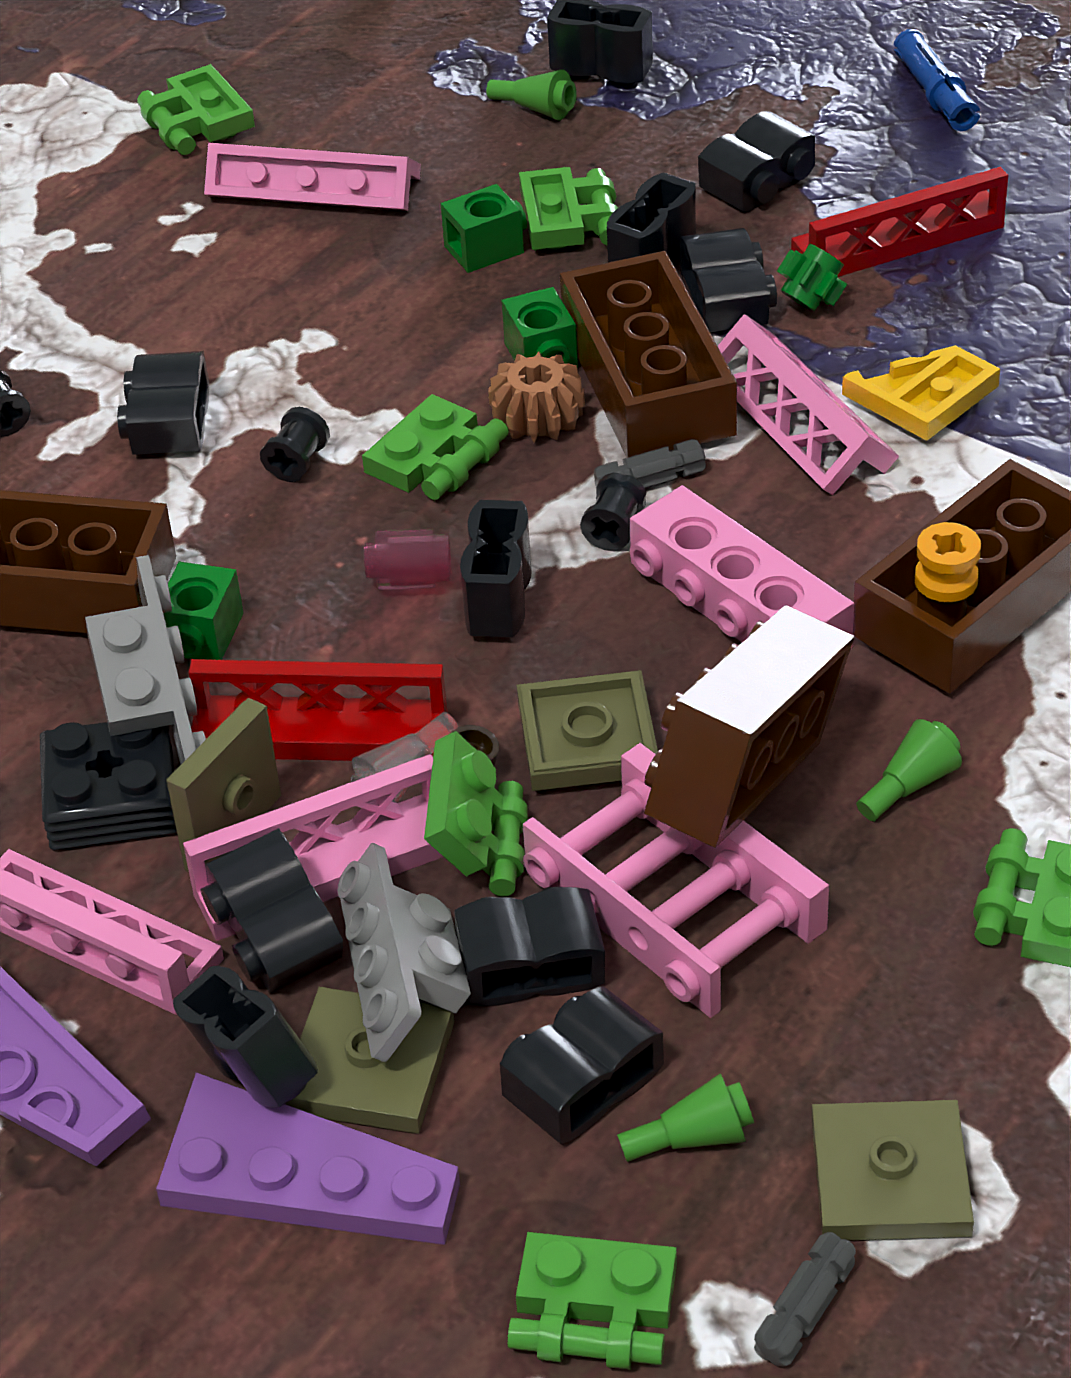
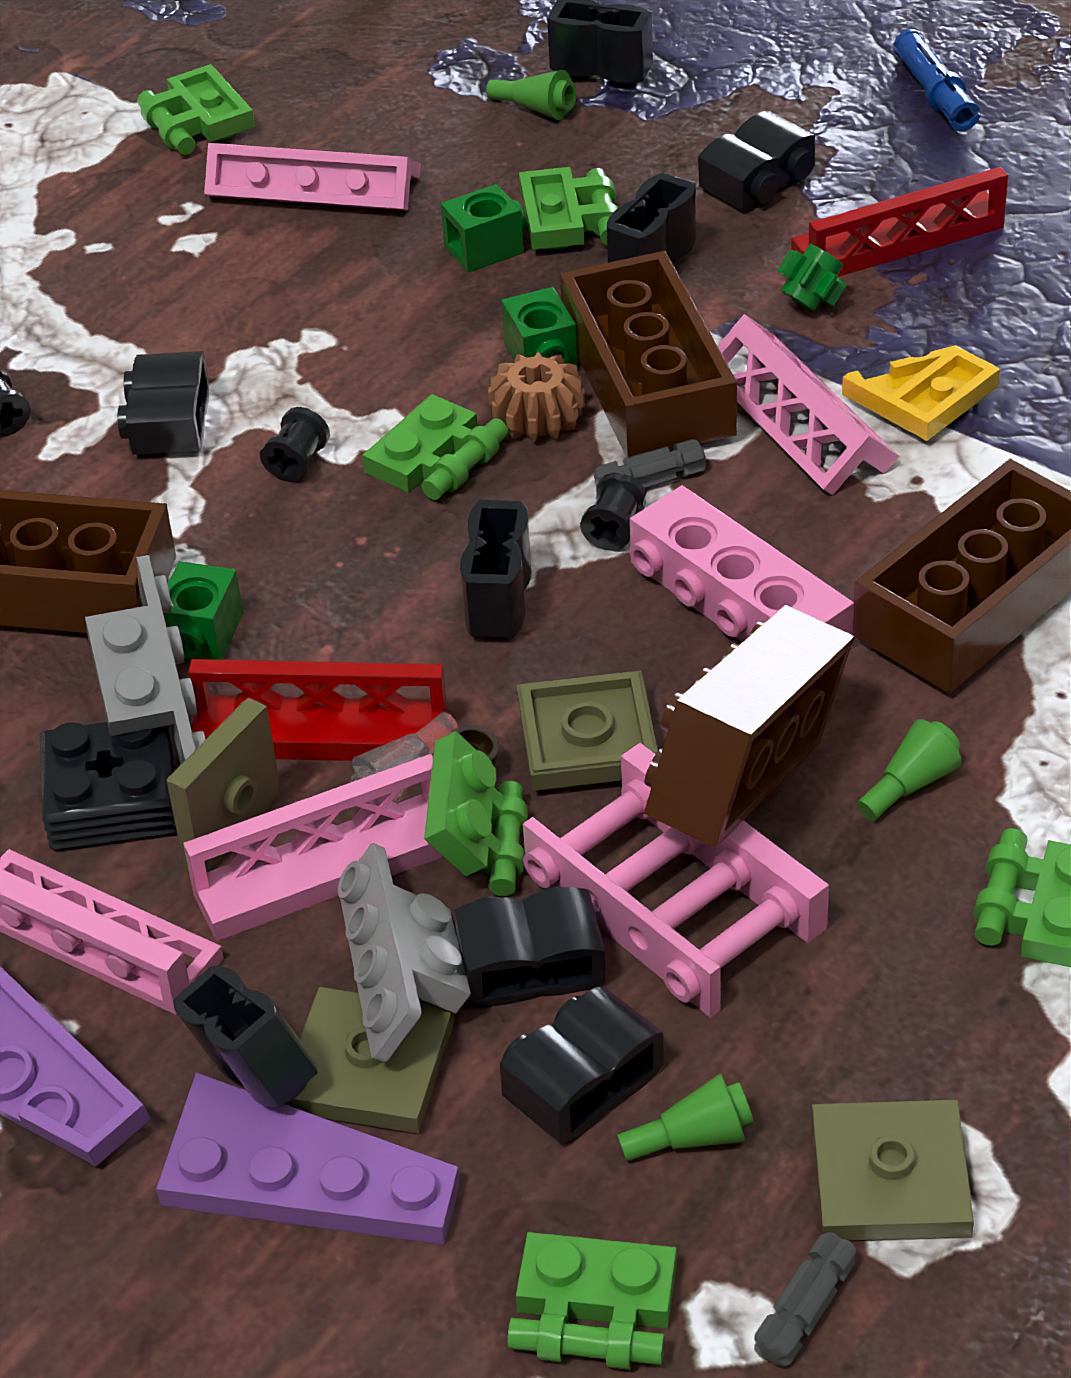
black brick [200,828,343,994] -> none
clear pink brick [364,528,451,590] -> none
black brick [680,228,777,332] -> none
light orange wheel [915,522,981,602] -> none

